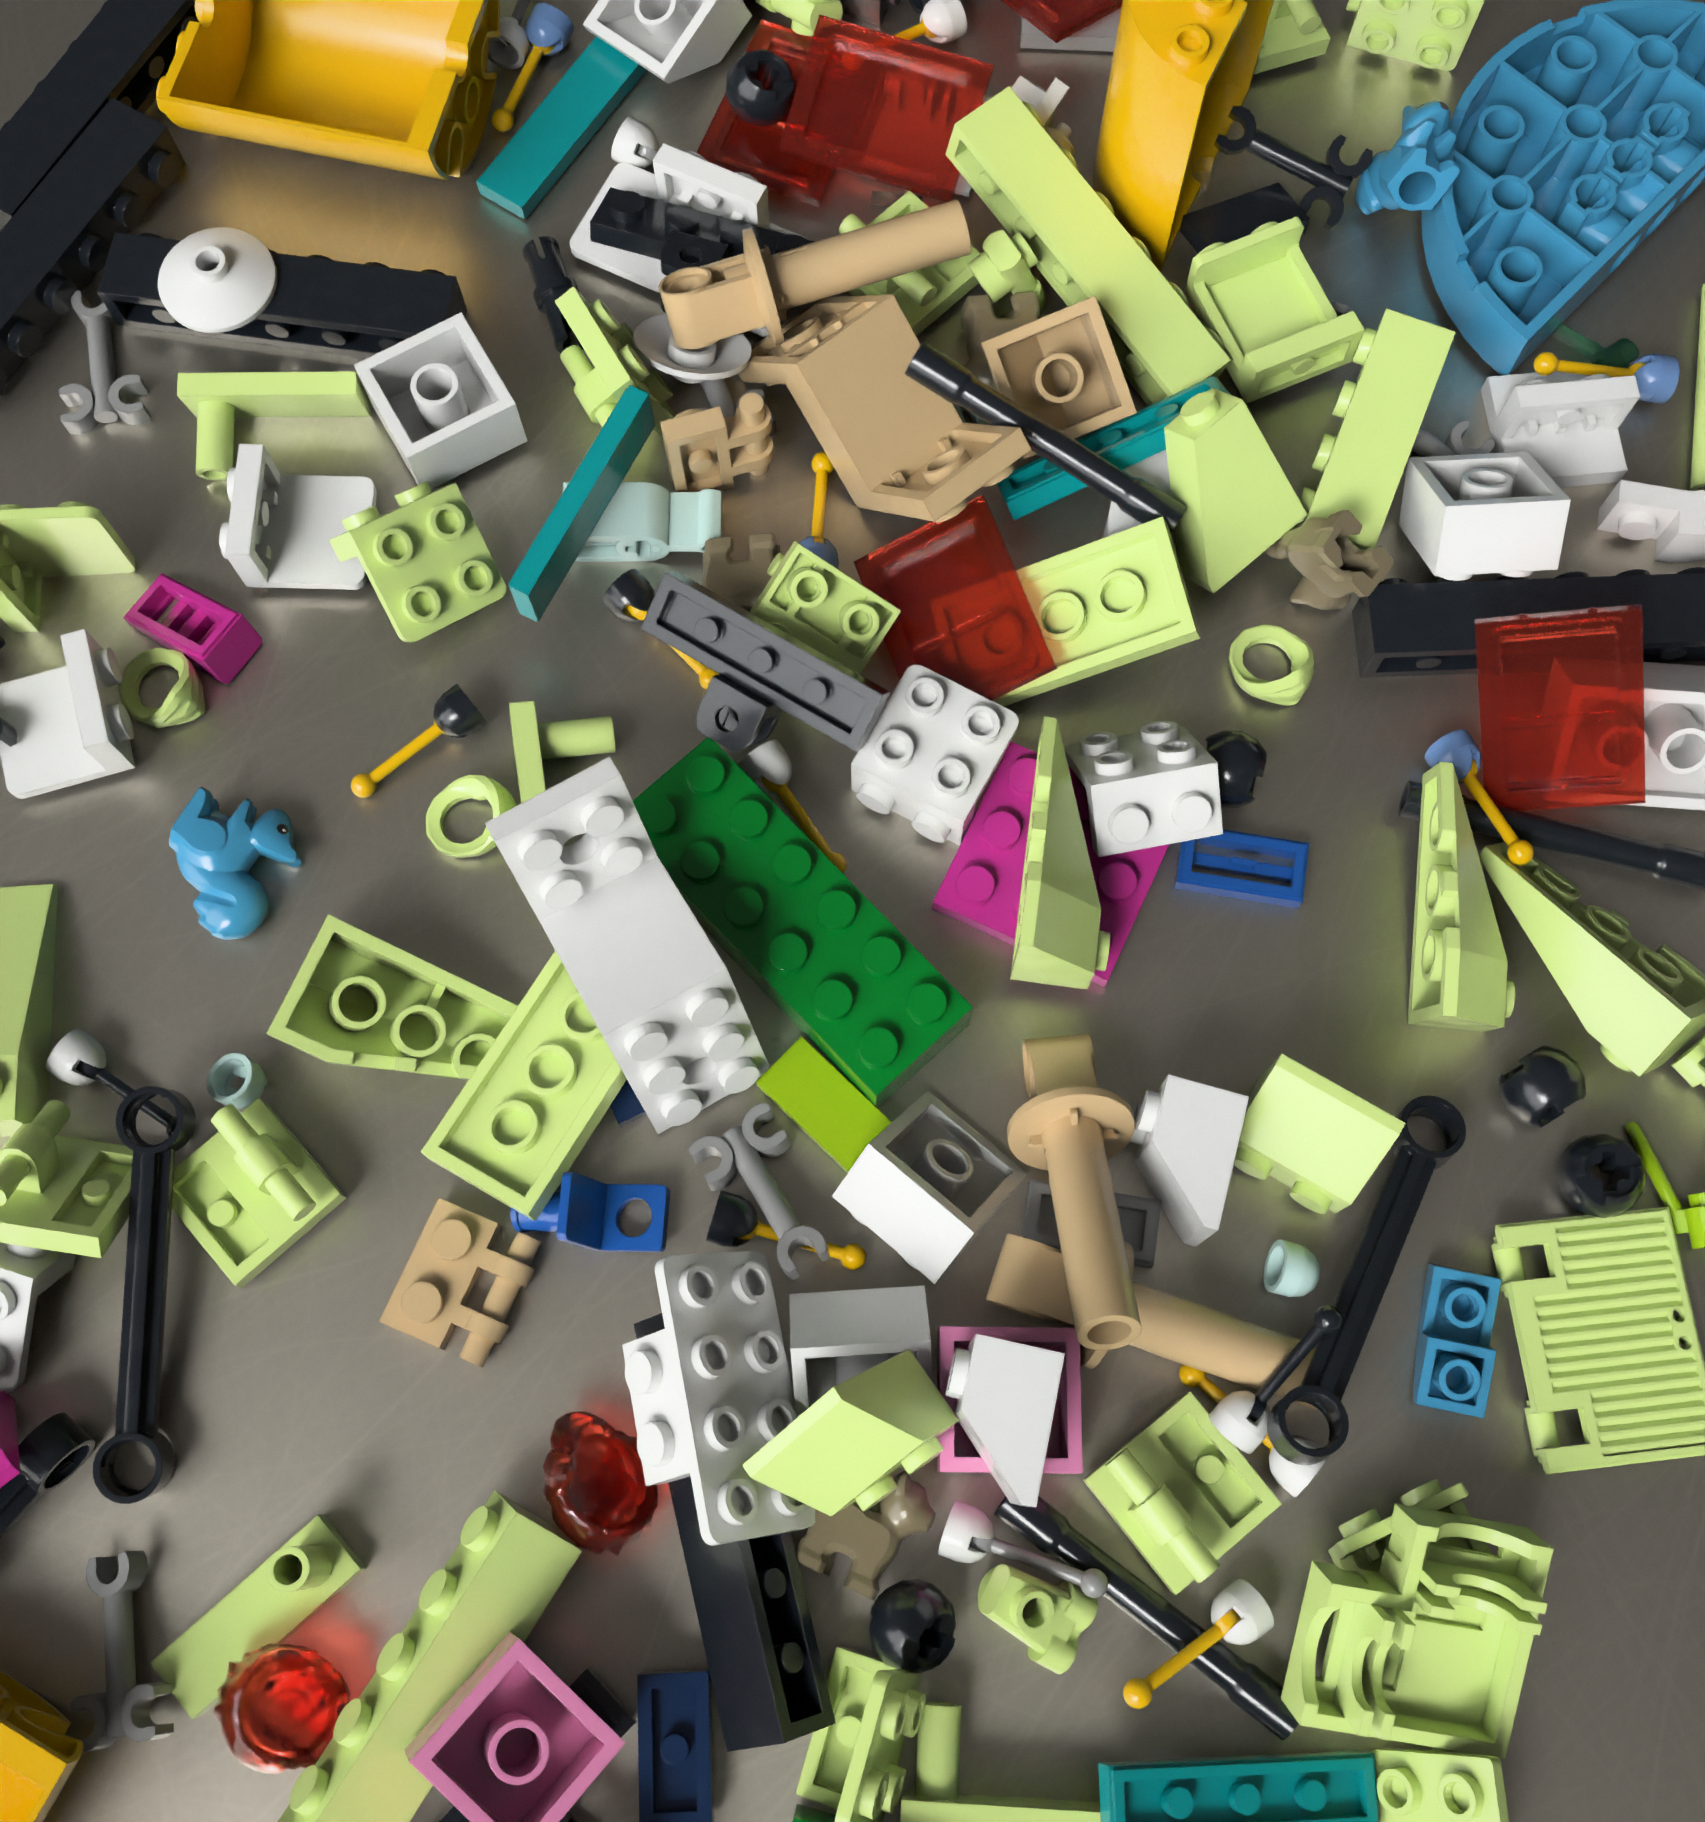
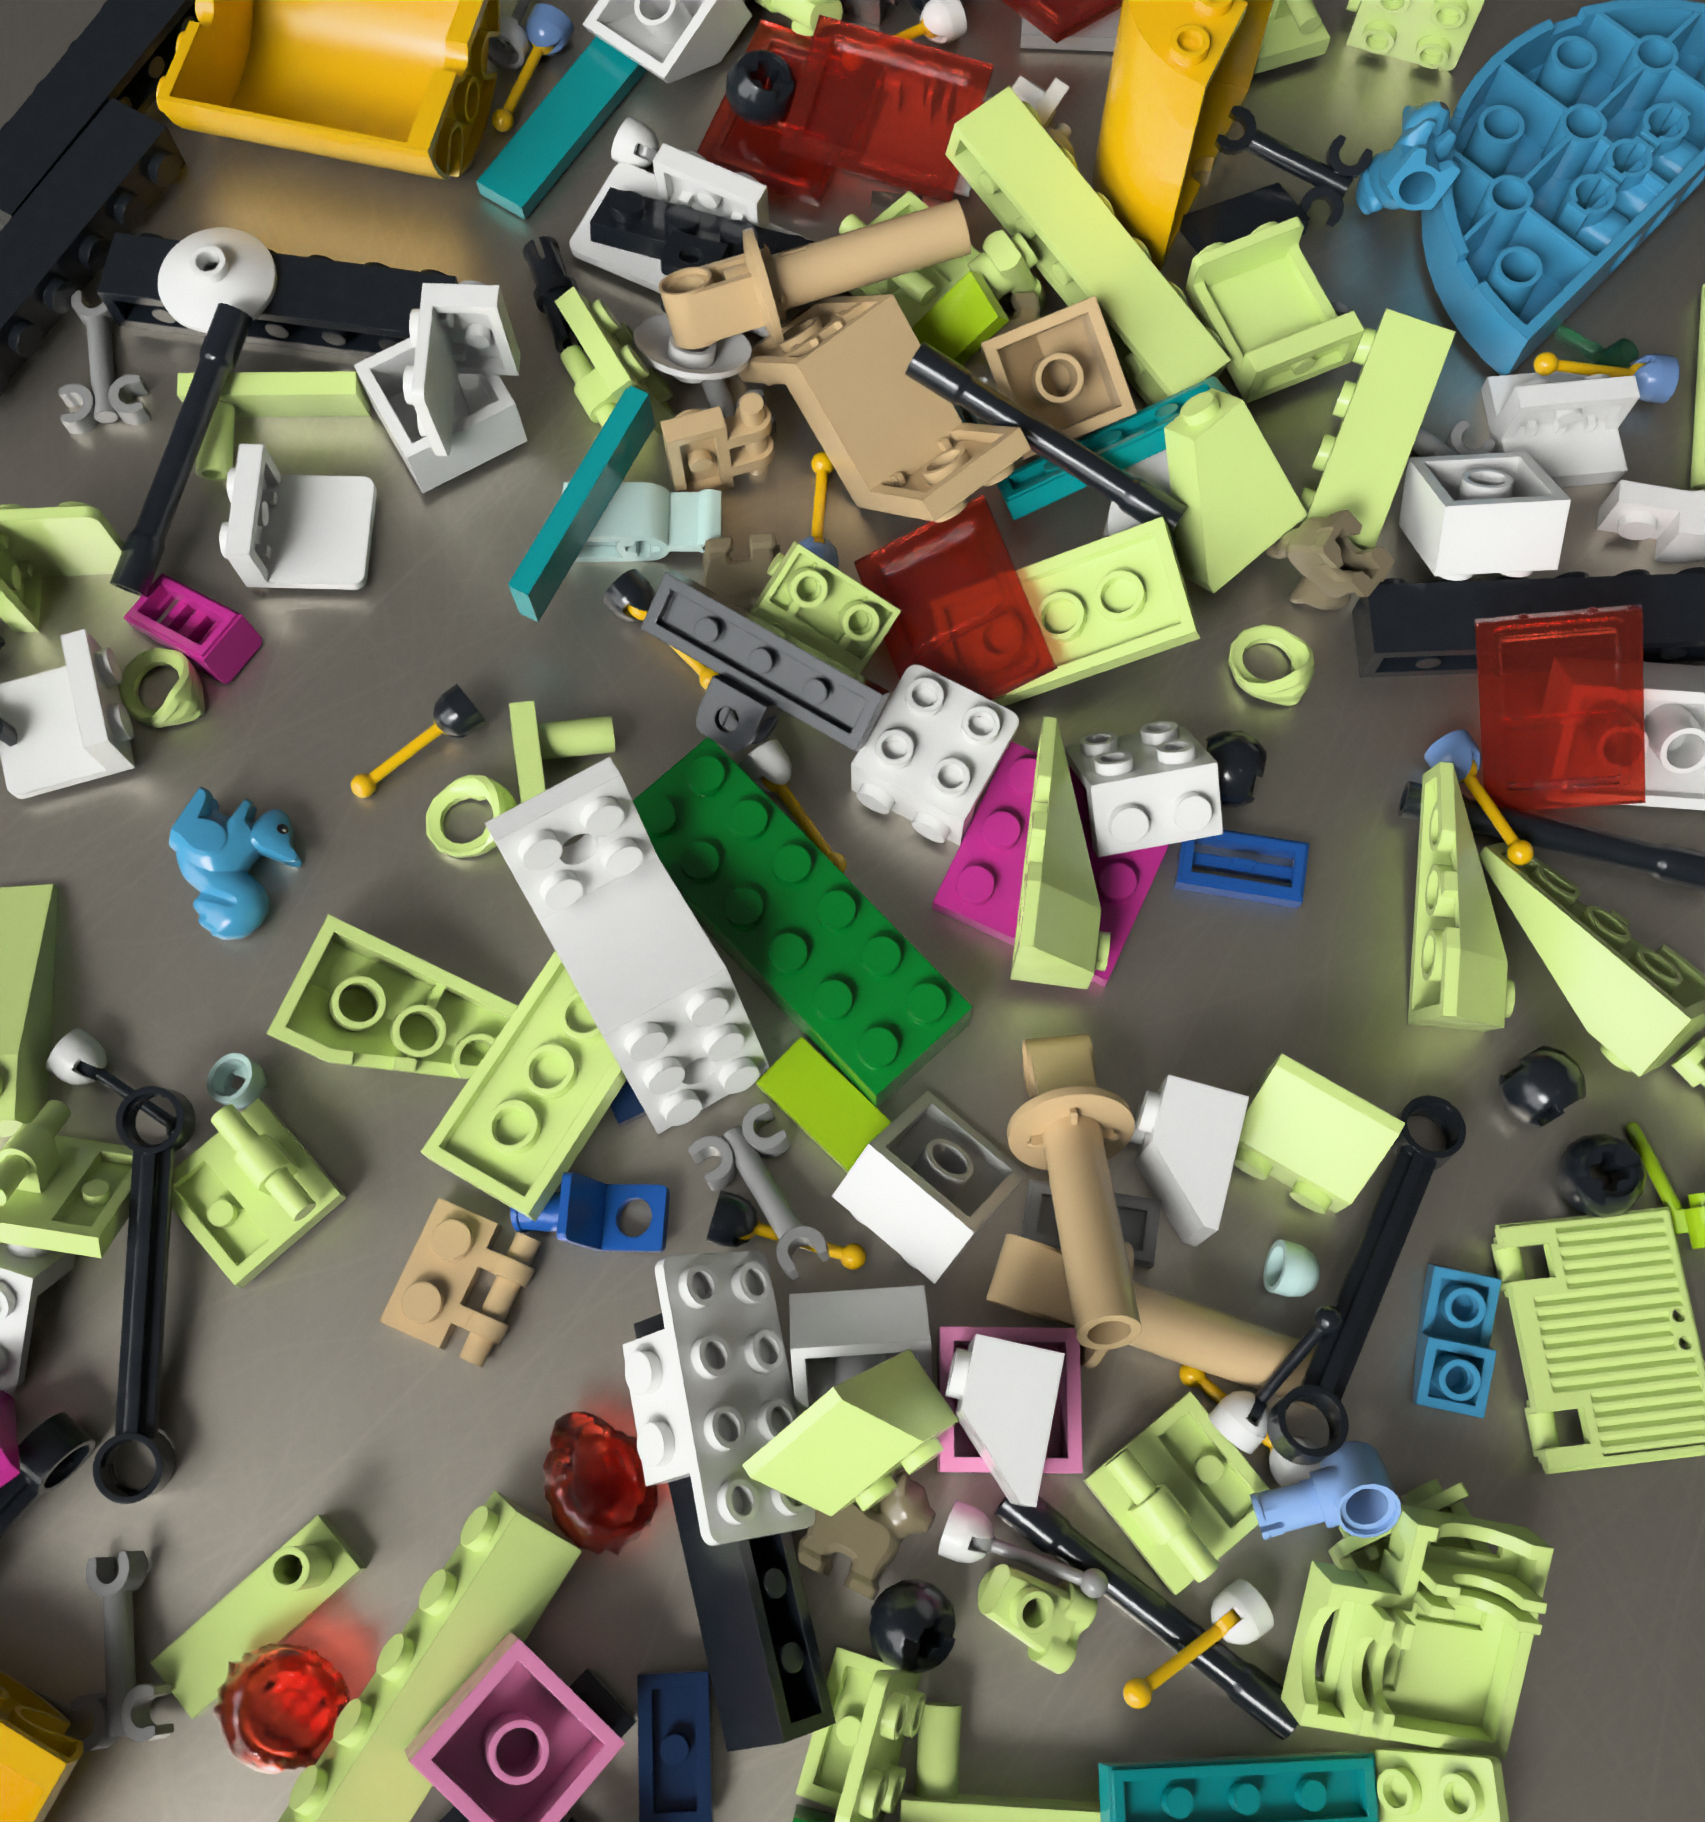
yellowish green bracket [329,481,506,642] -> none
none -> black piece [110,303,253,597]
none -> white bracket [403,280,521,456]
none -> lime tile [912,270,1009,365]
none -> light blue pin [1249,1441,1401,1540]

